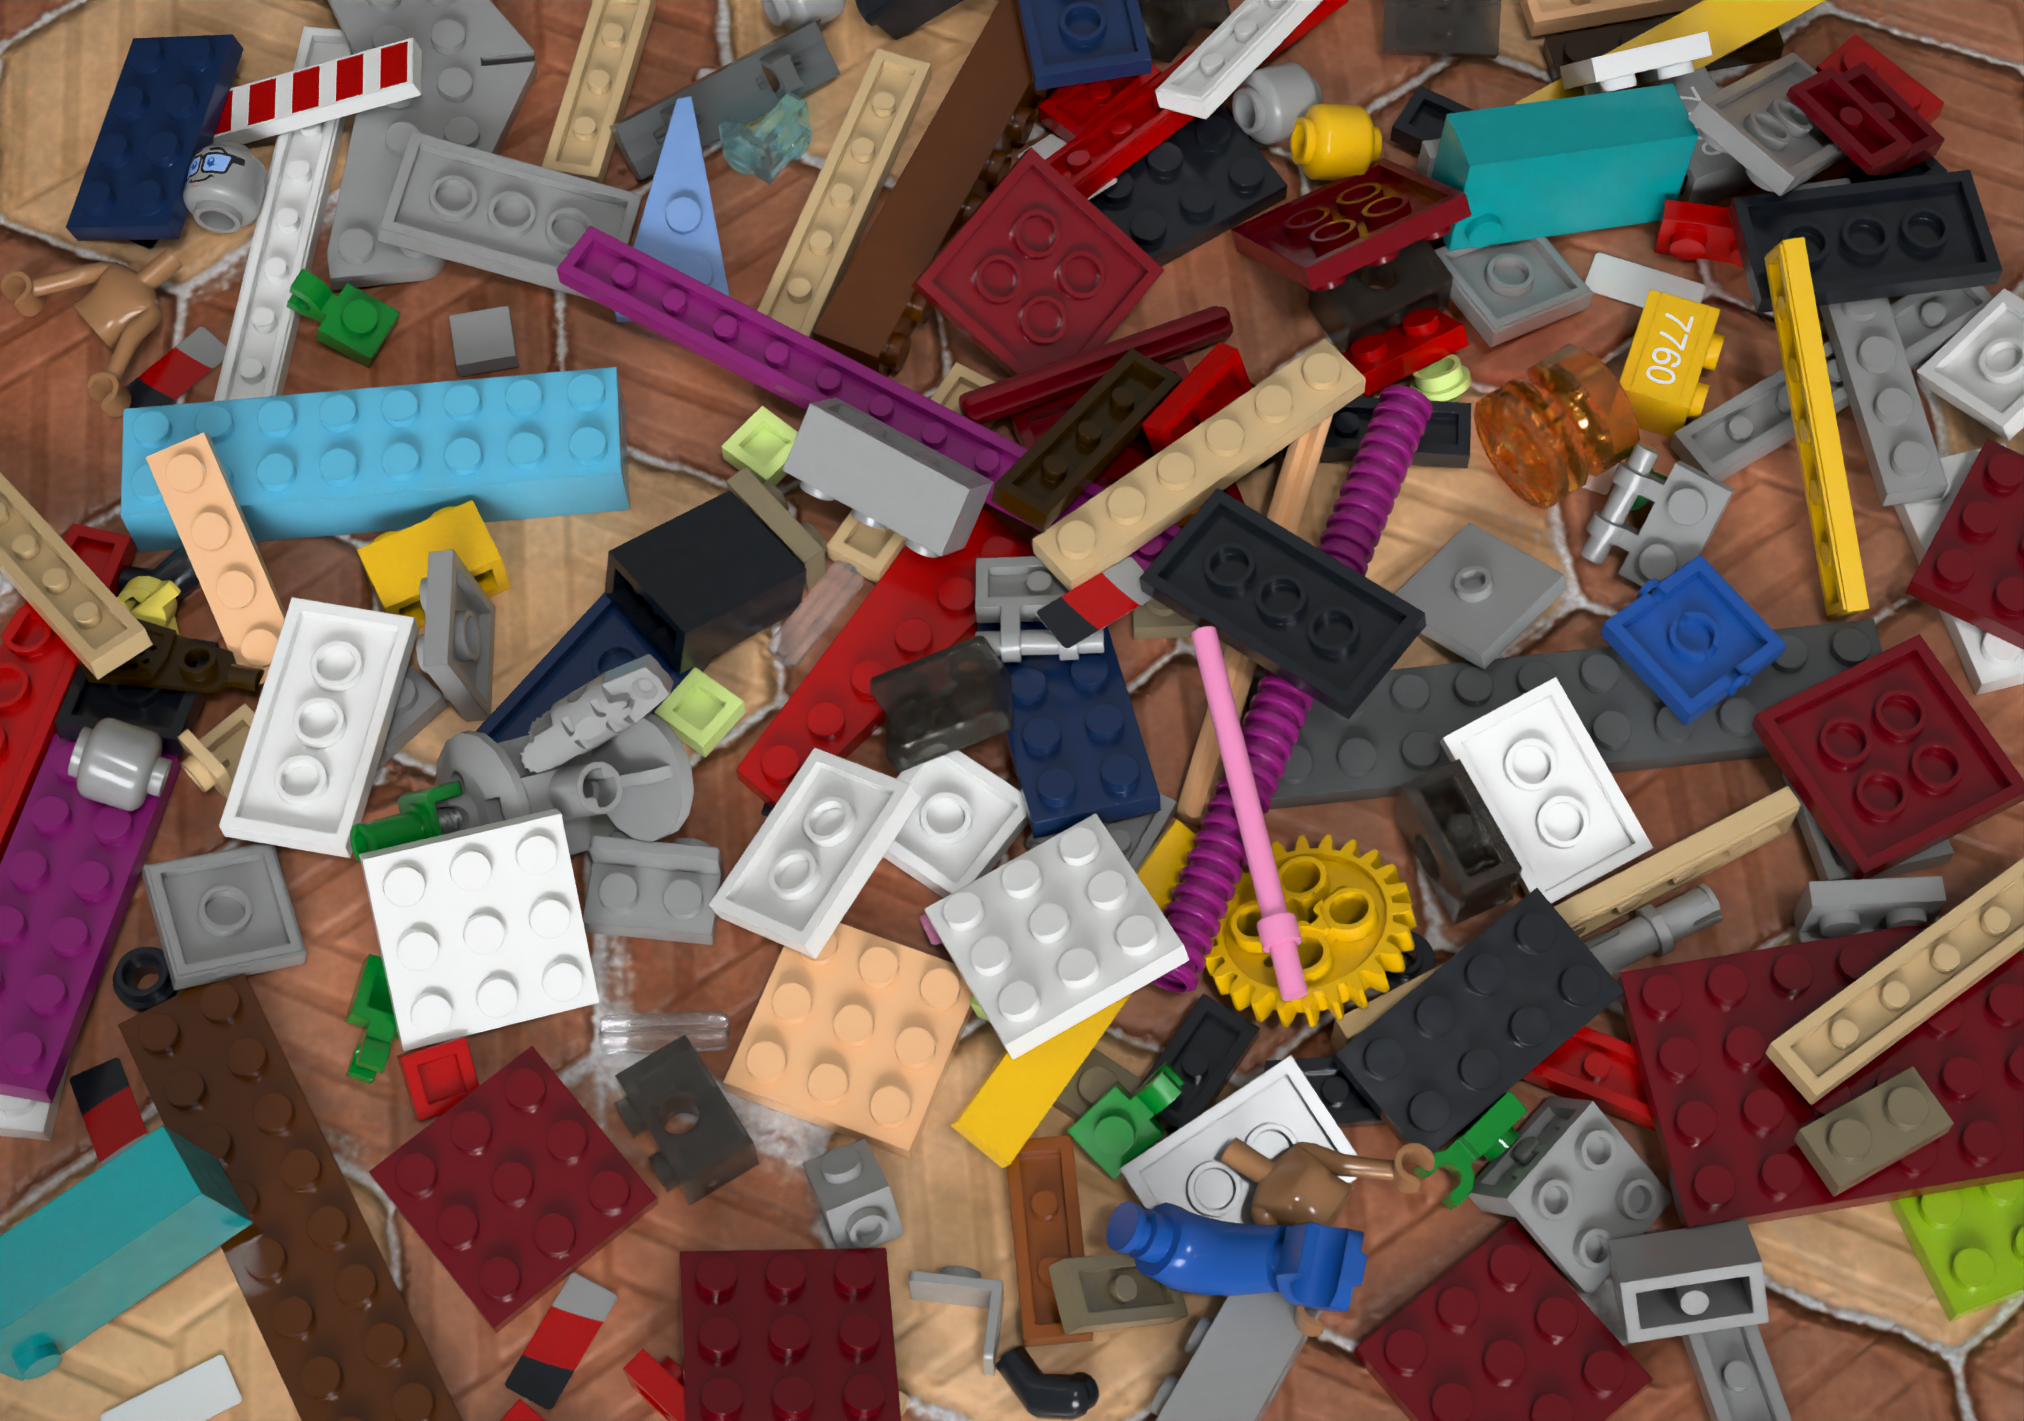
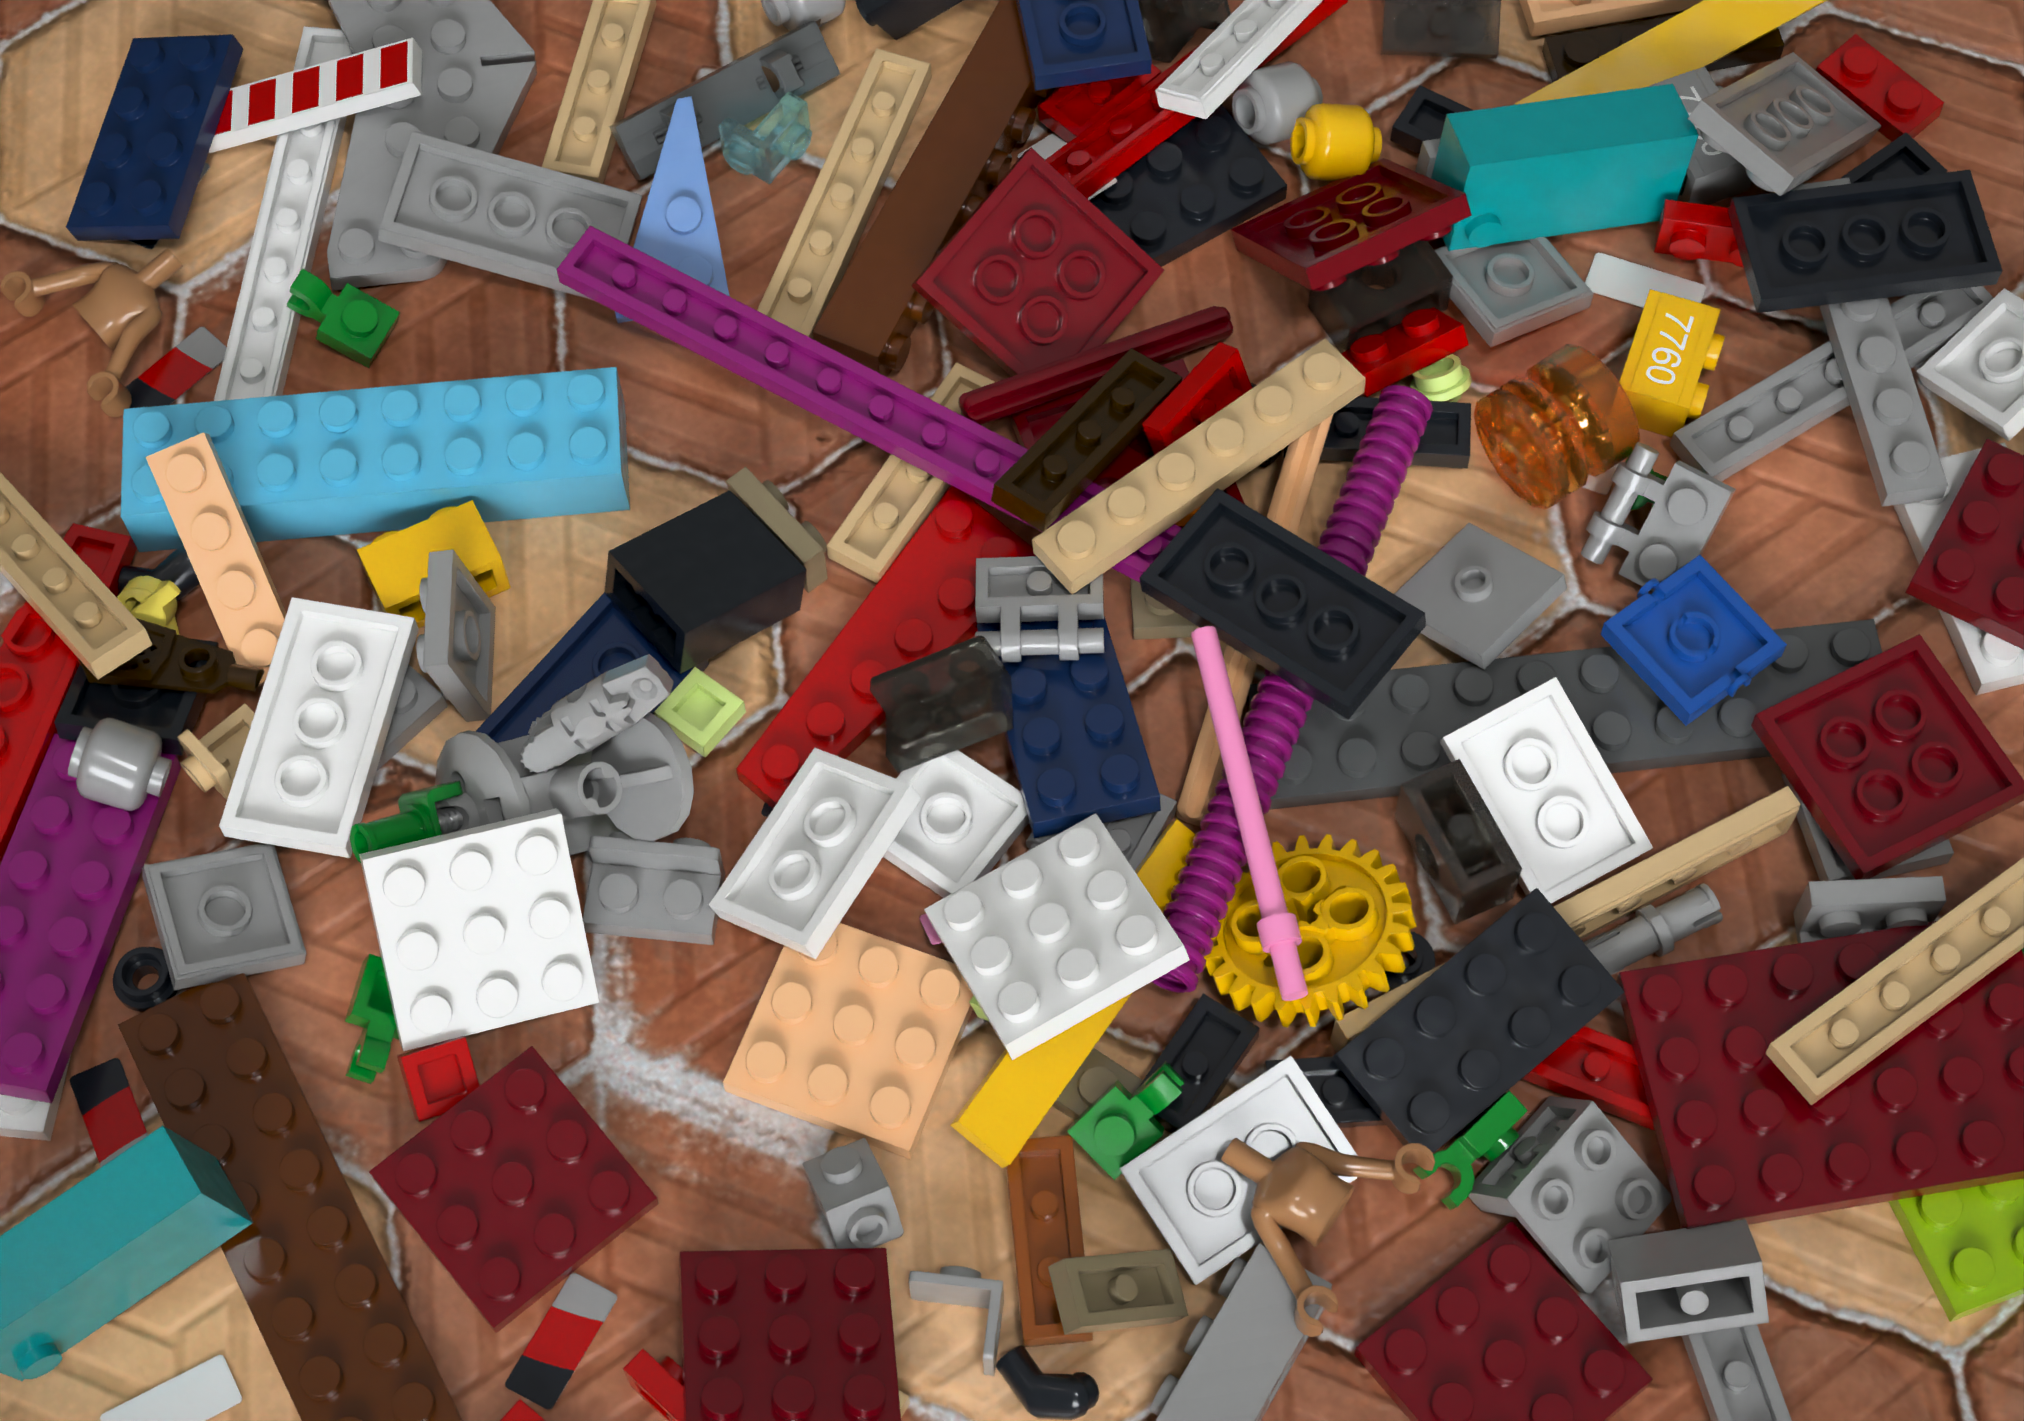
light grey head [183,141,268,234] -> none
light grey tile [449,305,519,377] -> none
clear axle [598,1011,730,1055] -> none
clear smoke brick [614,1034,759,1206] -> none
yellowish green plate [721,406,798,486] -> none
clear axle [767,560,864,668] -> none
light grey brick [783,397,993,558] -> none
sticker [1037,557,1153,649] -> none
blue piece [1106,1201,1367,1312] -> none
white plate [1560,31,1712,95] -> none
yellow tile [1764,237,1870,620] -> none
dark red slope [1786,62,1945,176] -> none
dark tan plate [1794,1067,1954,1197] -> none

